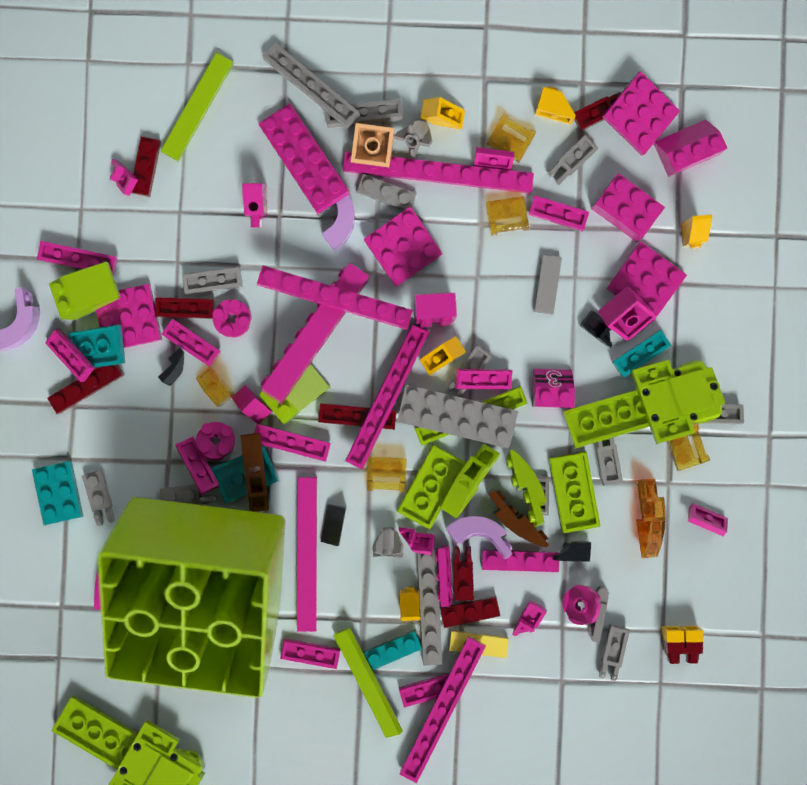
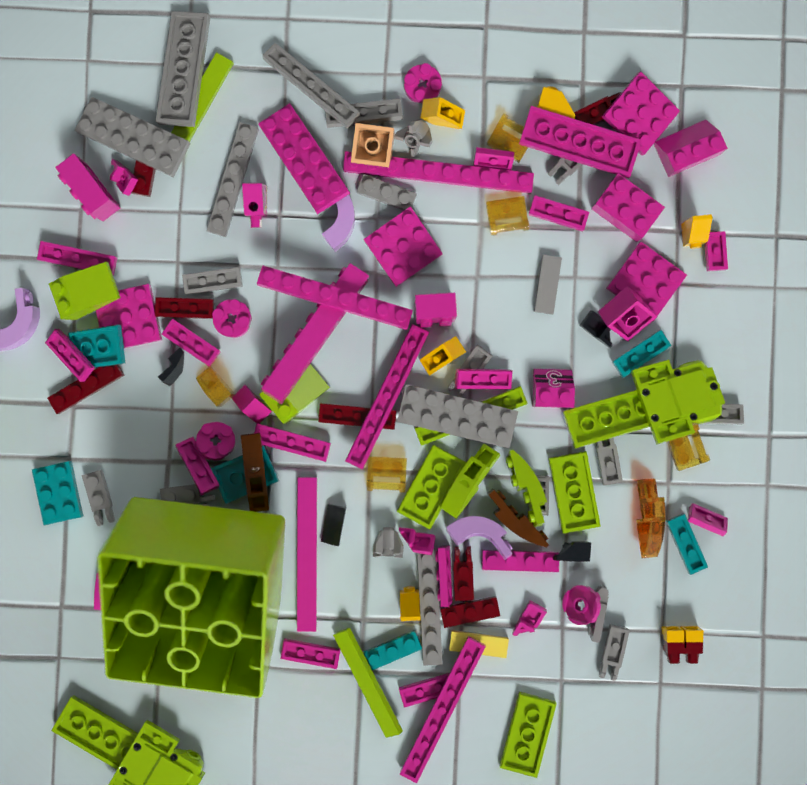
none -> dark pink brick [55,153,121,222]
none -> light grey plate [74,97,191,178]
none -> light grey plate [156,11,211,127]
none -> light grey plate [207,122,259,237]
none -> dark pink plate [404,63,442,104]
none -> lime tile [499,691,557,778]
none -> dark pink plate [519,106,642,178]
none -> teal plate [666,514,708,575]
none -> dark pink plate [705,231,728,272]

